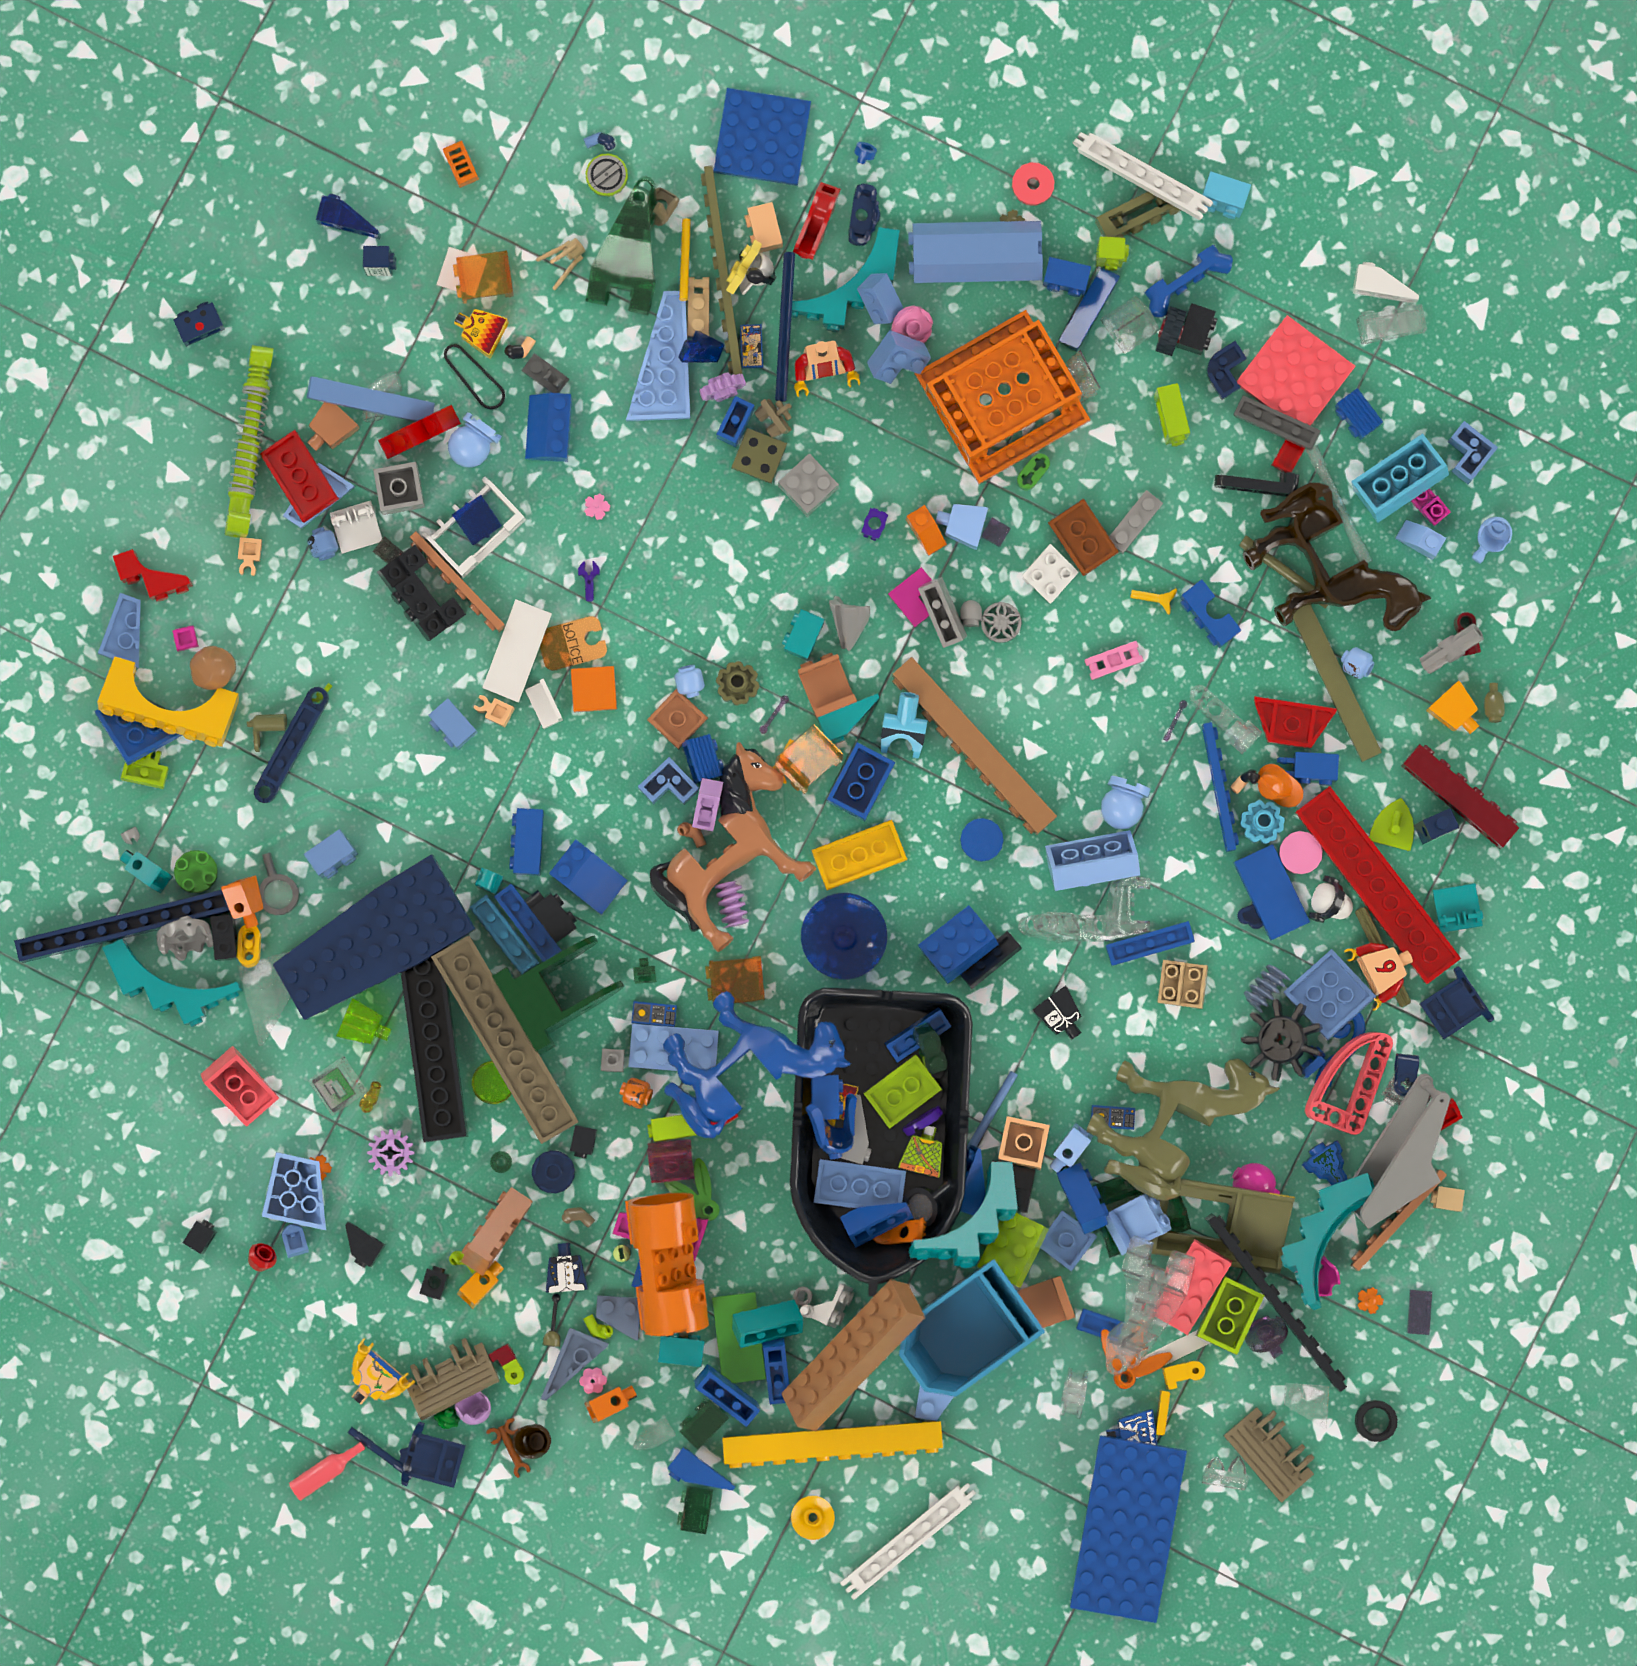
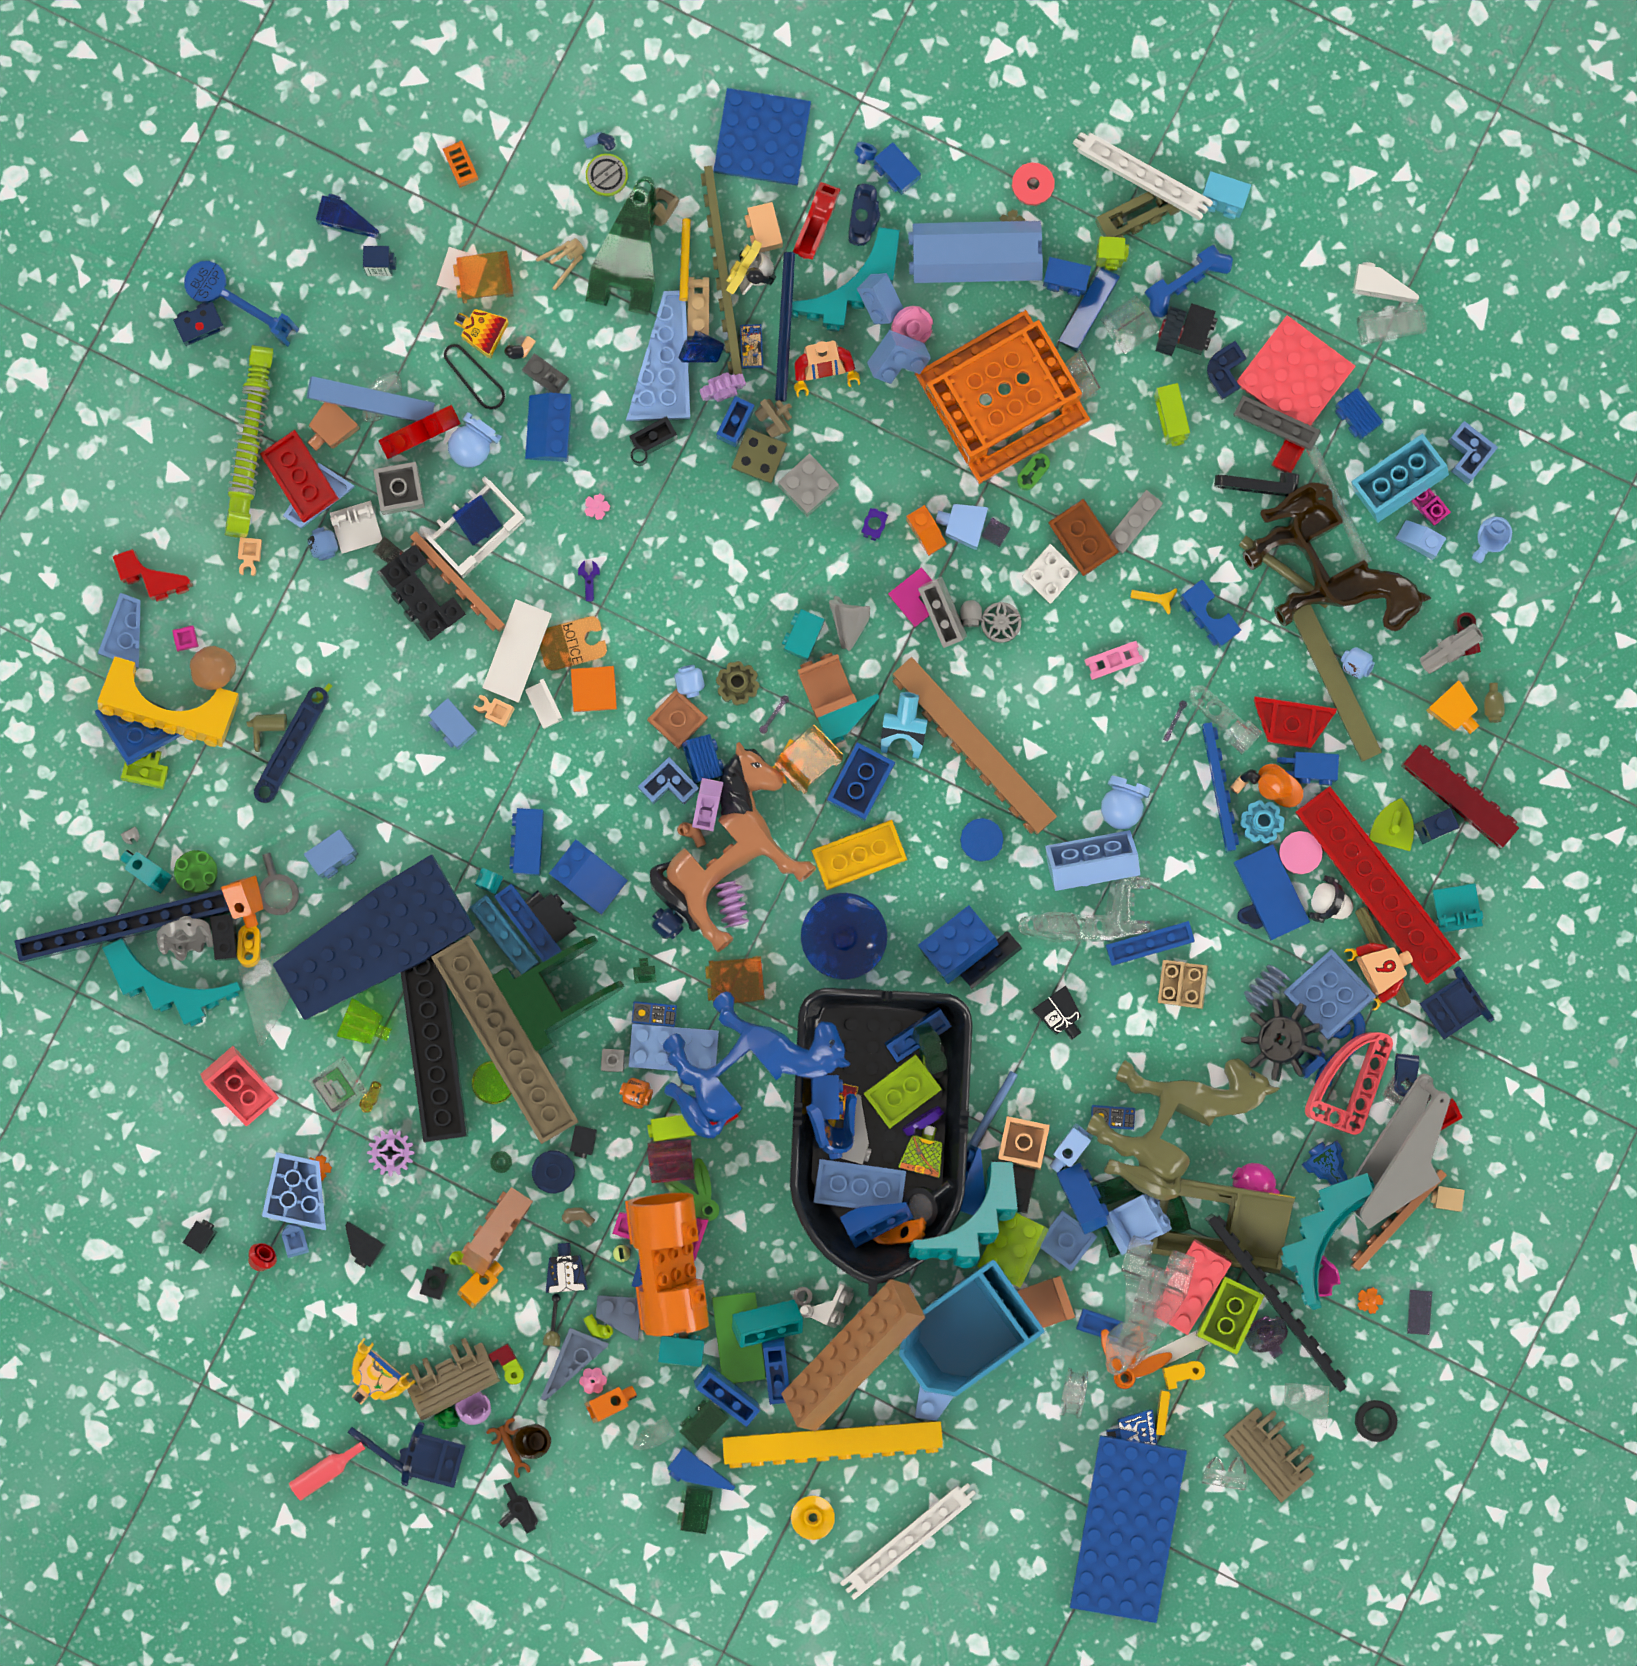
none -> blue piece [184,261,299,347]
none -> black piece [498,1482,539,1534]
none -> black hinge [629,416,678,466]
none -> dark blue head [652,907,684,939]
none -> blue brick [873,142,921,195]

